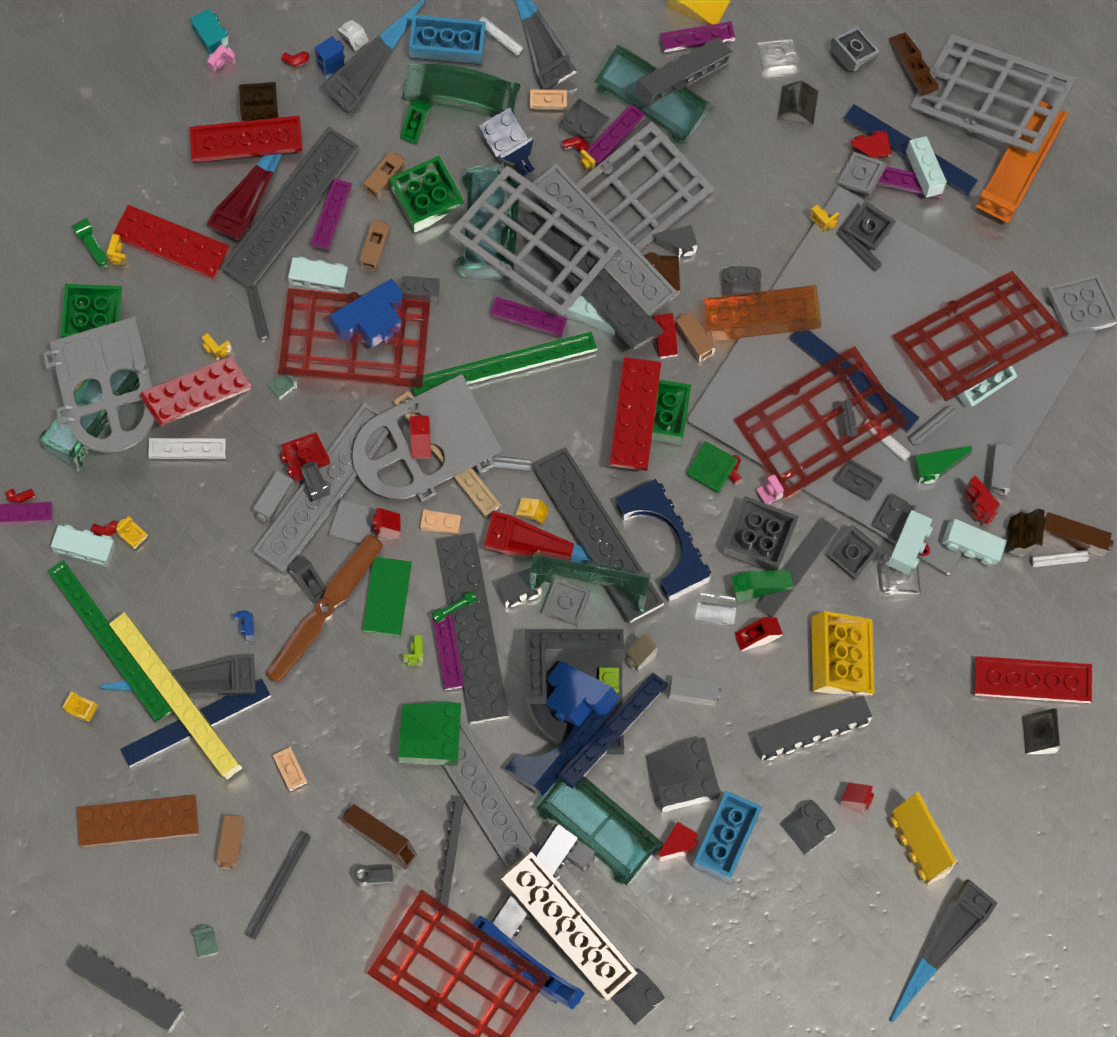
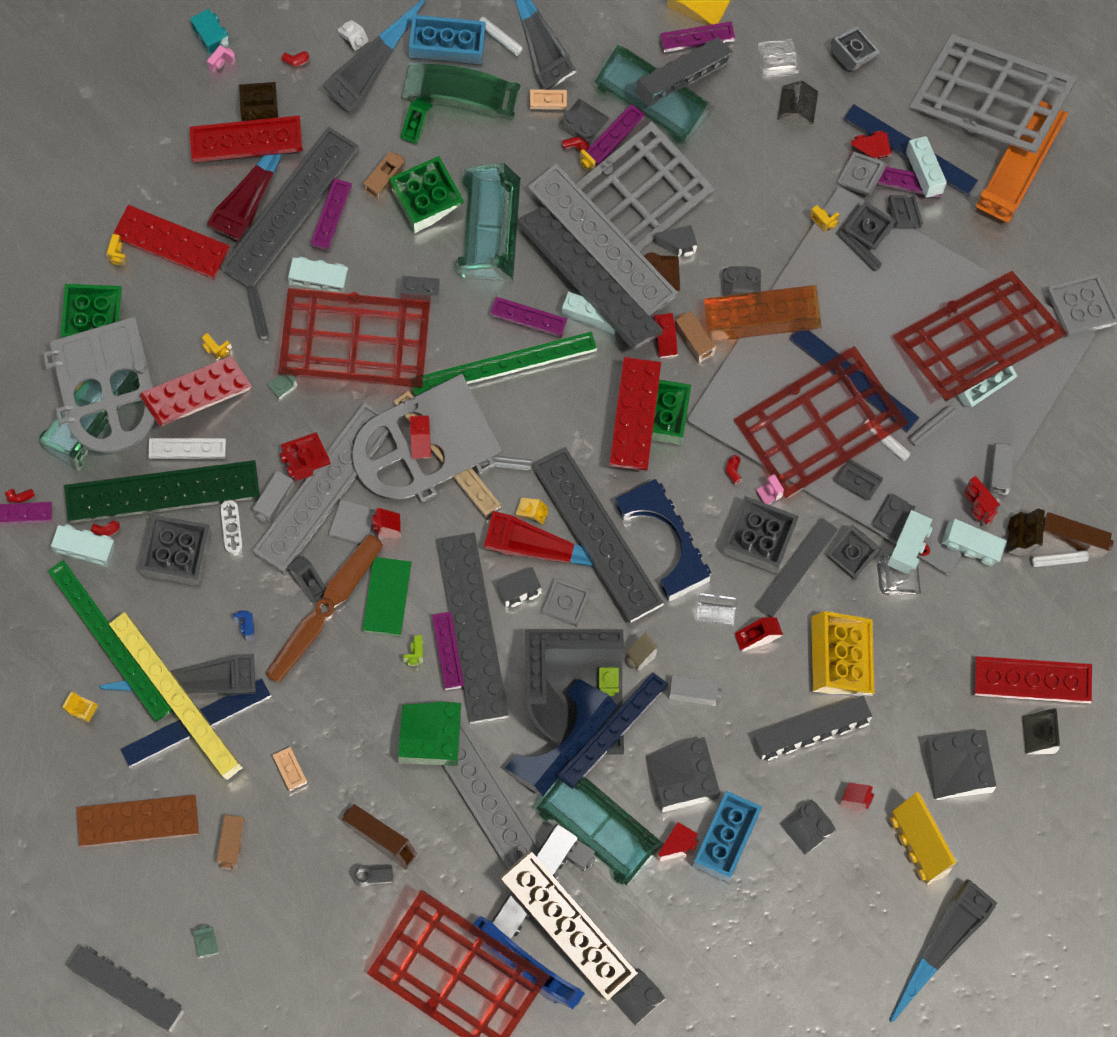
green piece [71,218,108,267] -> none
yellow bracket [116,516,148,550] -> none
dark grey axle [246,831,310,939] -> none
dark grey piece [300,461,331,502] -> none
blue brick [314,36,345,77] -> none
blue brick [329,278,403,347] -> none
medium nougat brick [359,220,391,272] -> none
light nougat plate [420,509,461,535] -> none
green bar [431,591,477,623] -> none
dark grey plate [435,796,464,917] -> none
light grey door [449,165,620,317] -> none
plate [478,108,535,177] -> none
clear green windscreen [530,550,652,612] -> none
blue brick [546,661,620,727] -> none
green tile [686,441,738,493] -> none
green slope [731,570,794,603] -> none
dark grey axle [841,400,858,437] -> none
reddish brown slope [889,32,939,96] -> none
green slope [914,446,972,484] -> none
none -> dark green plate [64,460,260,523]
none -> dark grey slope [140,515,211,586]
none -> white beam [221,500,243,556]
none -> dark grey plate [888,195,923,228]
none -> dark grey slope [925,730,996,800]

